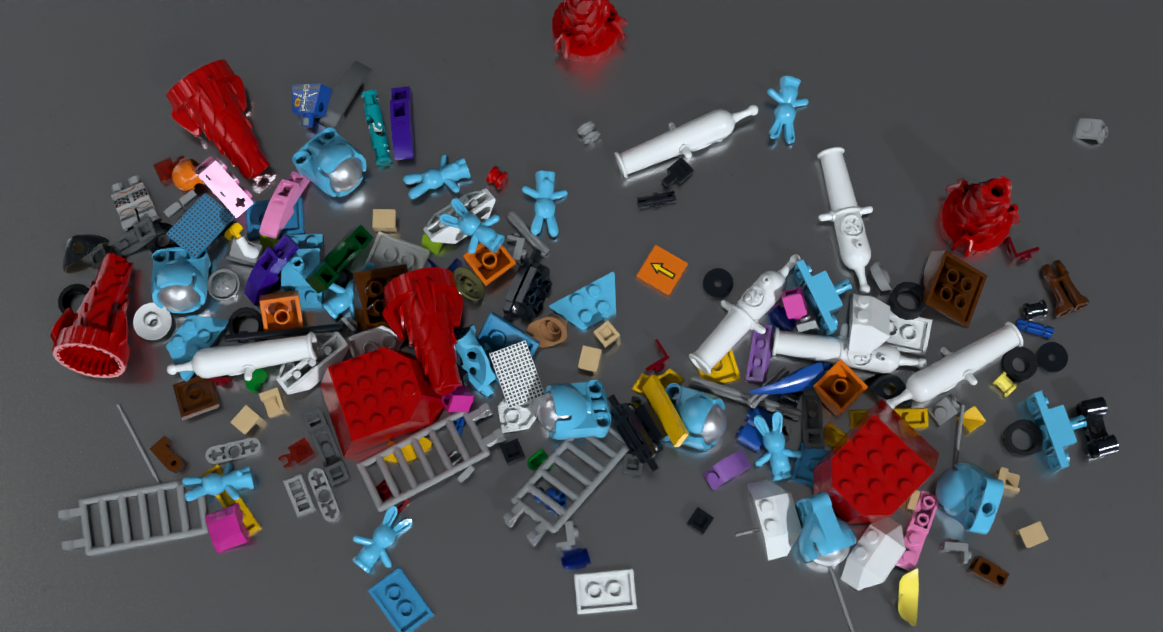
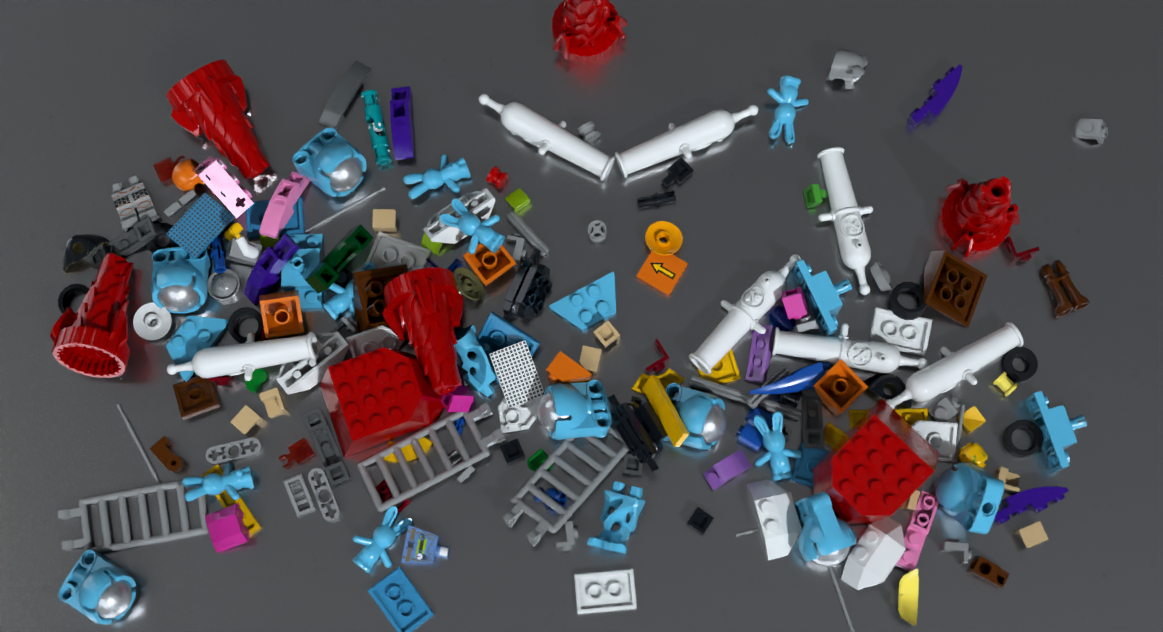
black bar [224,323,343,343] -> none
blue torso [292,83,332,128] -> none
medium azure animal [522,171,568,237] -> none
medium nougat piece [526,314,568,348] -> none
clear blue brick [560,547,591,572] -> none
black piece [703,268,734,300] -> none
white wedge [848,292,890,356] -> none
blue axle [1015,318,1054,338] -> none
black bush [1023,300,1048,320] -> none
black piece [1035,342,1068,374] -> none
black beam [1076,396,1119,459] -> none
none -> medium azure piece [58,550,136,625]
none -> blue pin [210,236,226,273]
none -> light grey piece [305,186,385,233]
none -> medium blue torso [401,525,450,565]
none -> white piece [479,94,616,181]
none -> lime slope [504,188,531,213]
none -> orange slope [546,351,592,384]
none -> medium azure hips [587,481,646,554]
none -> light grey wheel [588,220,607,242]
none -> light orange dish [645,221,683,256]
none -> bright green tile [803,184,828,208]
none -> light grey piece [826,49,868,89]
none -> dark purple slope [908,65,963,128]
none -> white tile [911,420,958,462]
none -> yellow head [958,442,988,468]
none -> dark purple slope [992,486,1069,524]

